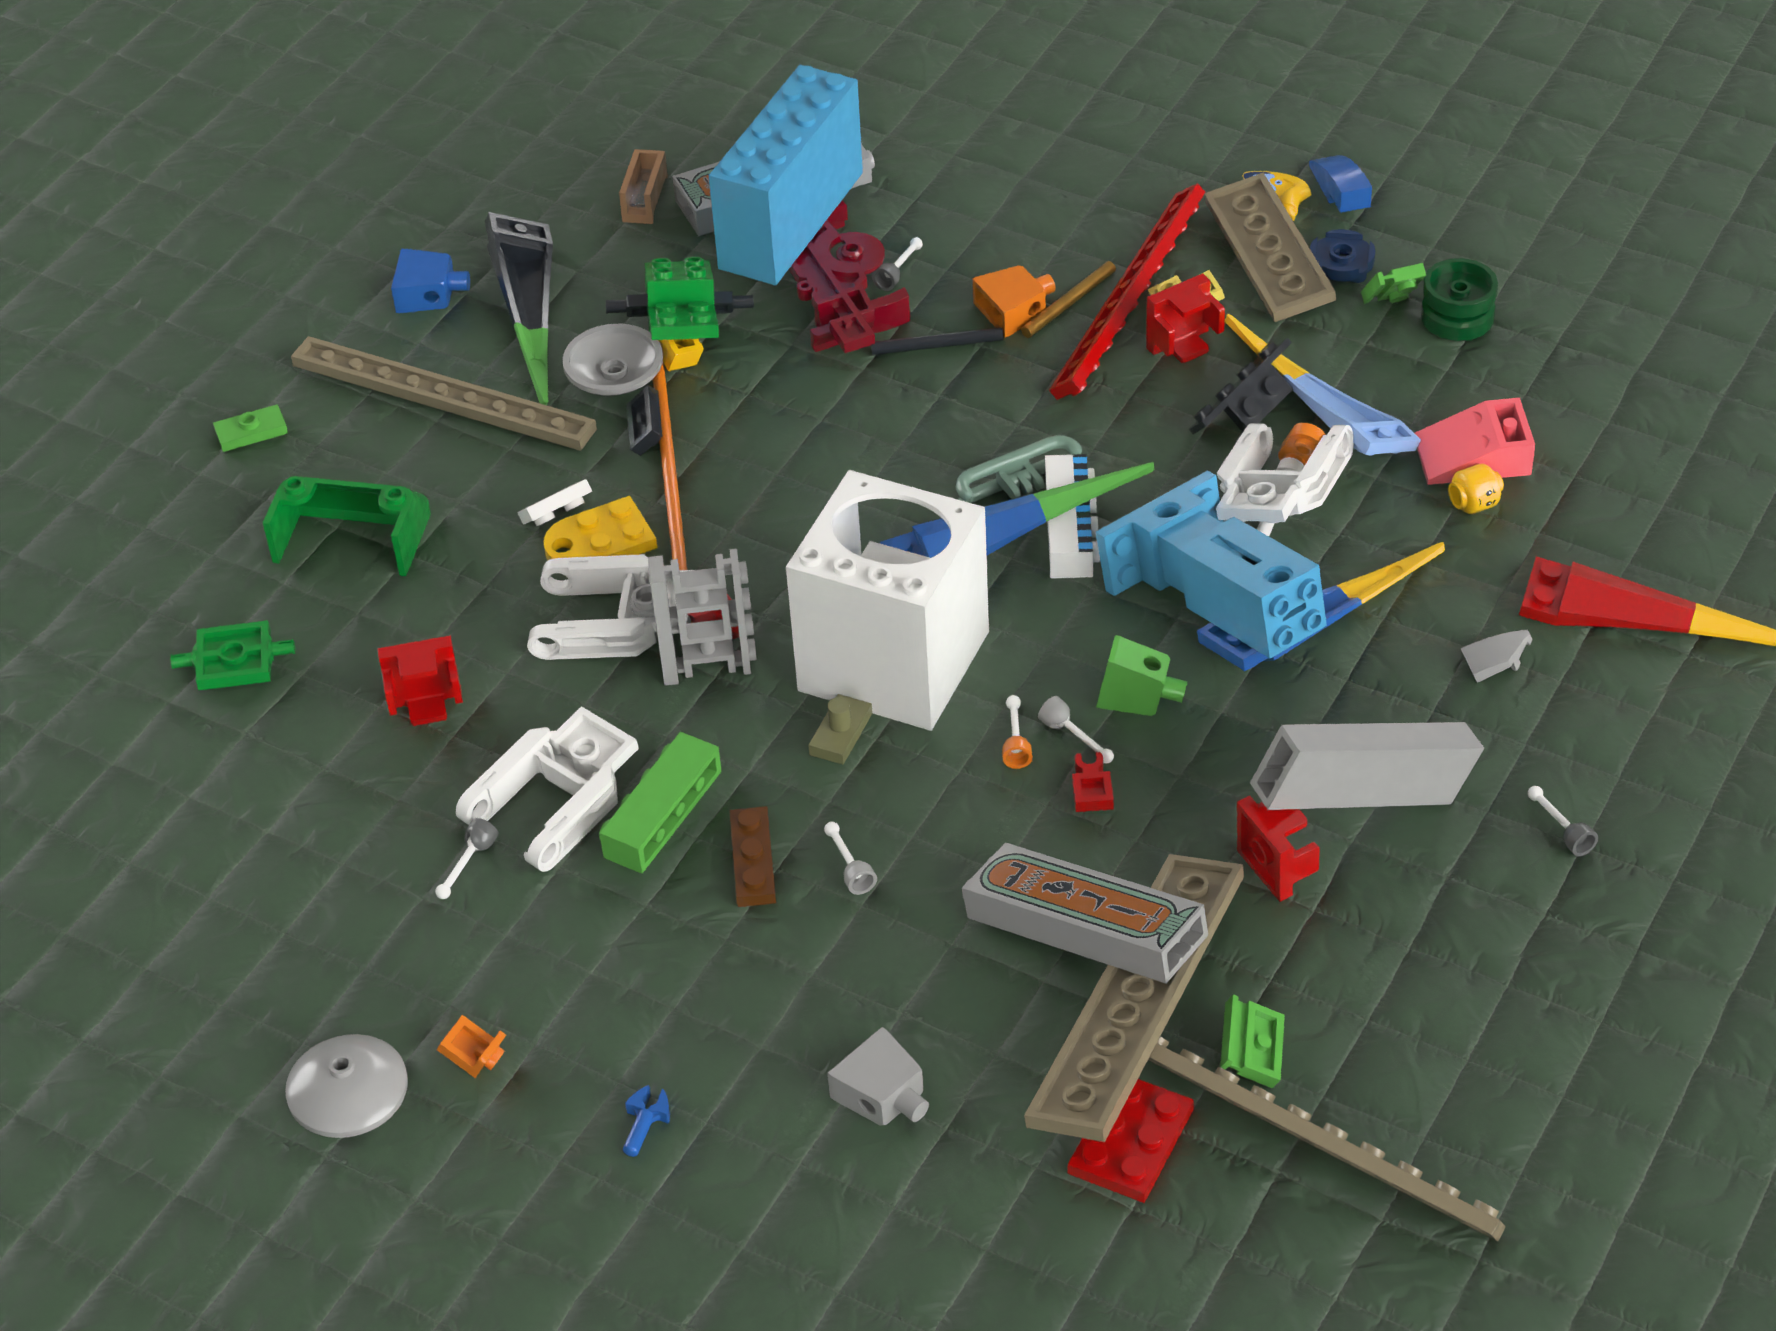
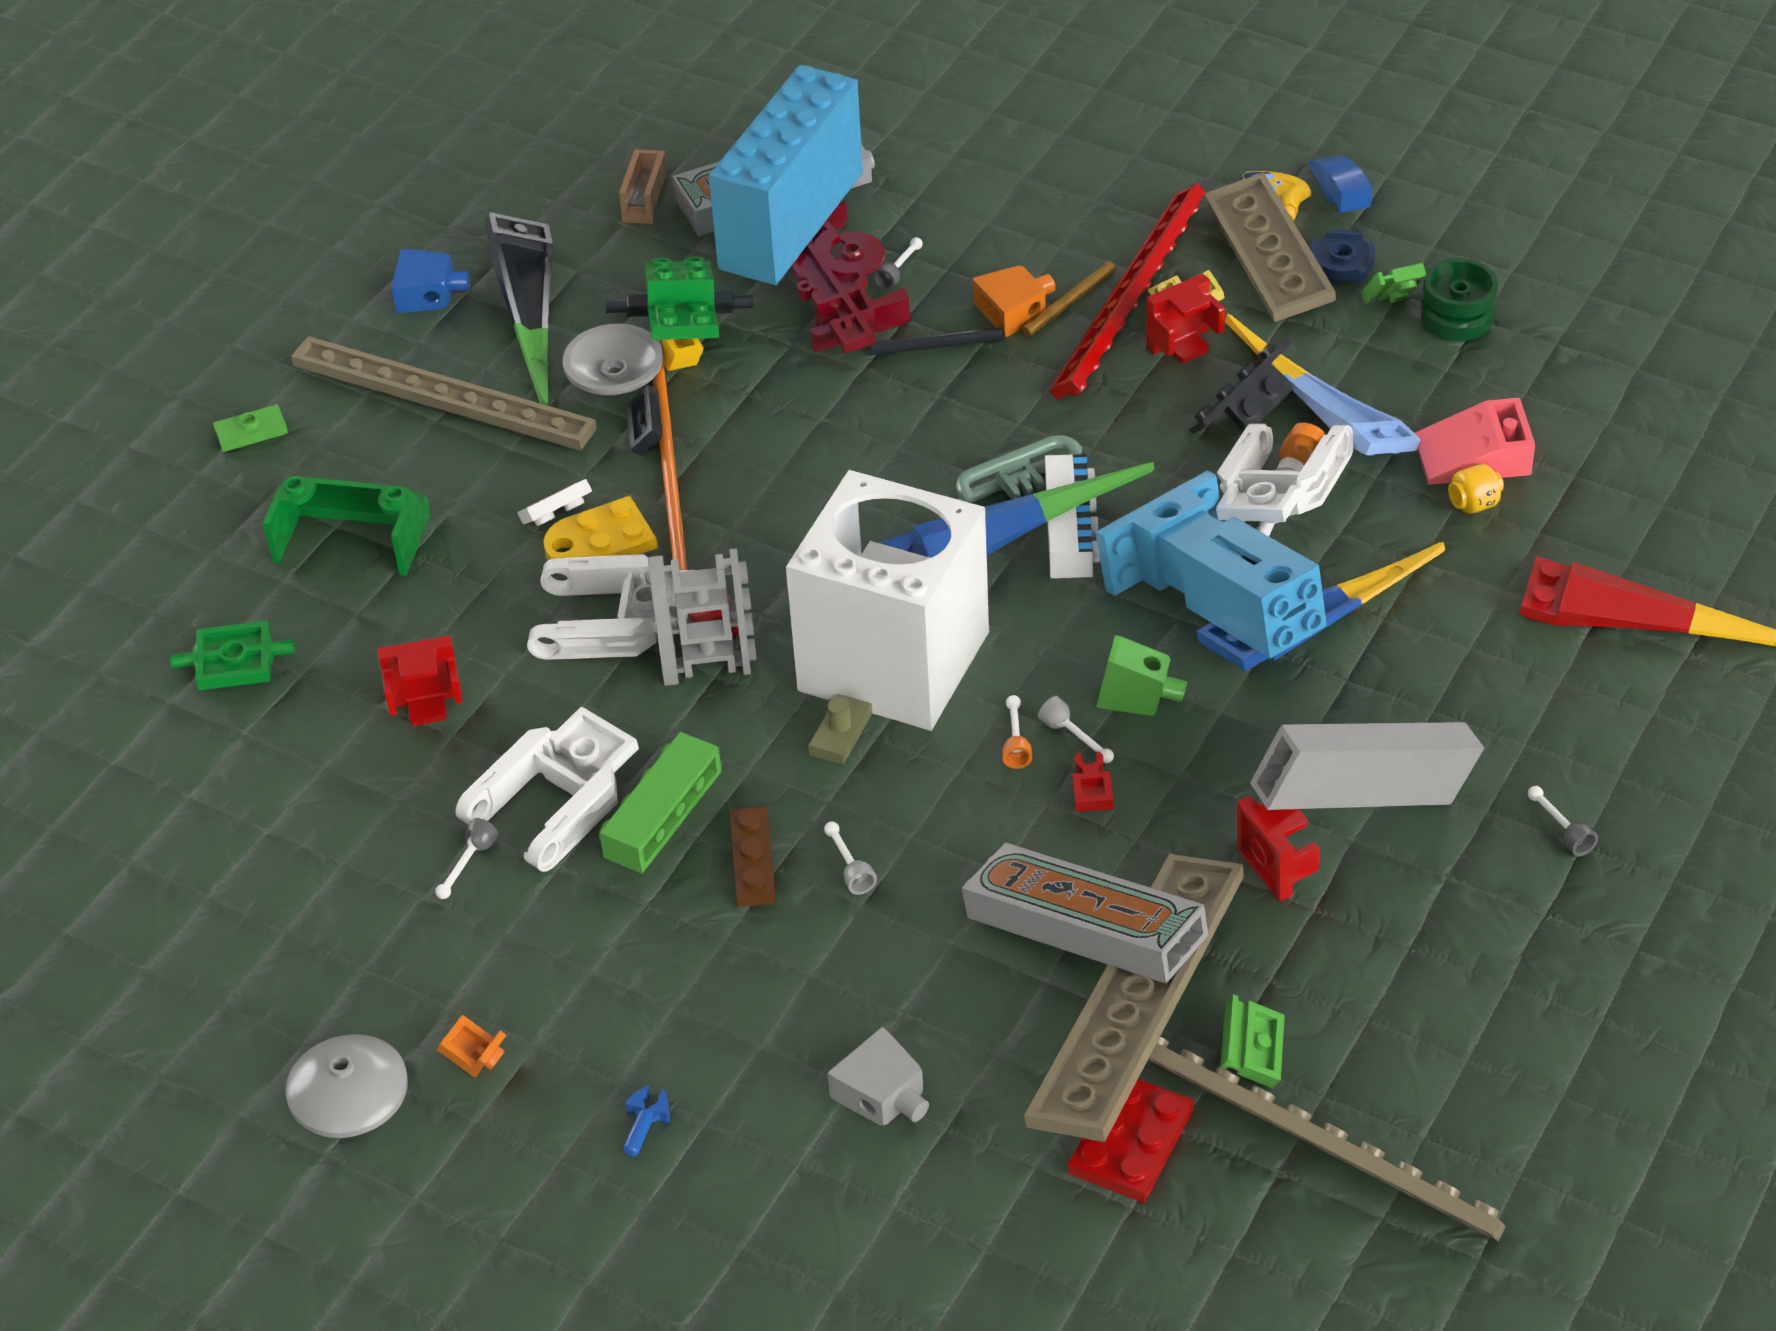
light grey slope [1461,630,1532,683] -> none

